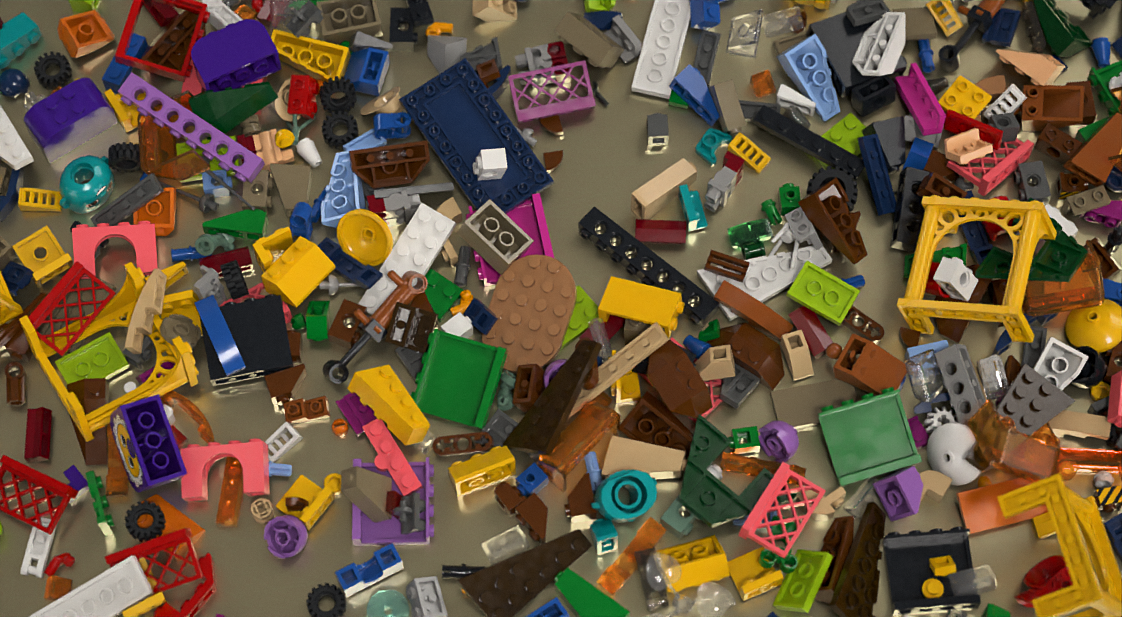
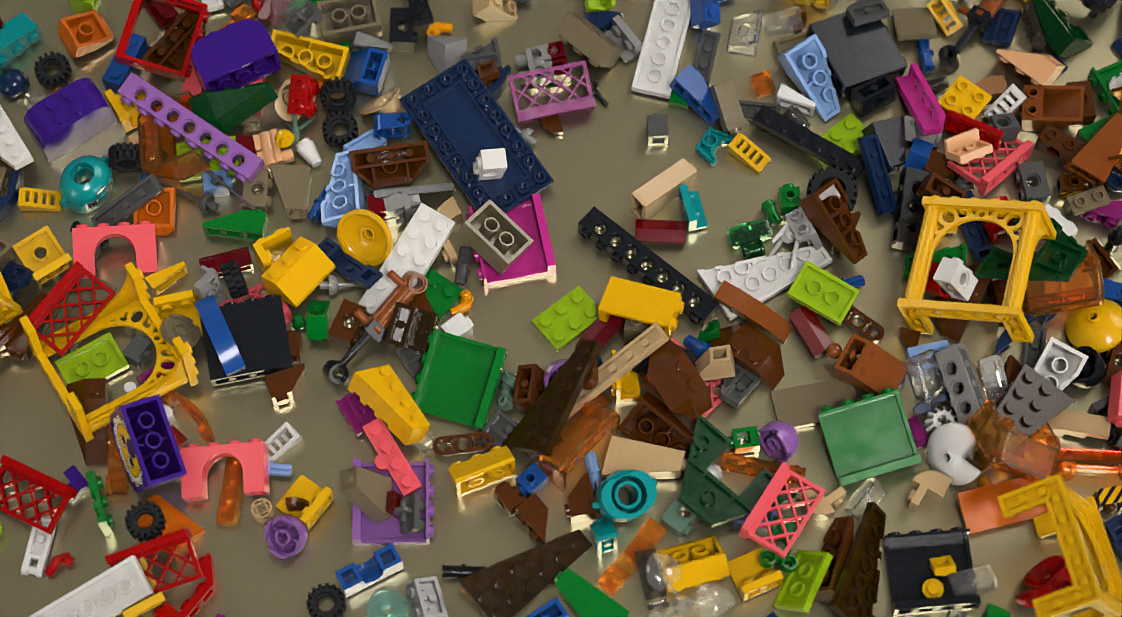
reddish brown piece [5,362,27,406] -> none
dark red piece [24,407,52,462] -> none
clear orange slope [44,576,72,600] -> none
tan slope [125,269,167,354] -> none
blue axle [171,245,212,262] -> none
sand green arm [195,233,236,256] -> none
white slope [208,3,242,30] -> none
dark orange slope [283,396,330,423] -> none
blue piece [289,202,313,241] -> none
yellow tile [324,473,342,495] -> none
orange hinge [332,419,349,437] -> none
dark blue slope [463,298,498,335] -> none
clear slope [481,525,530,565] -> none
medium nougat plate [482,255,577,374] -> none
reddish brown tile [543,150,563,173] -> none
clear slope [588,318,612,361] -> none
light grey hips [704,151,745,212] -> none
reddish brown tile [704,250,750,283] -> none
tan slope [780,329,814,381] -> none
white wedge [852,12,905,76] -> none
medium lavender slope [873,466,924,522] -> none
yellow tile [1090,382,1110,402] -> none
blue cone [1091,37,1111,68] -> none
white plate [1093,471,1114,489] -> none

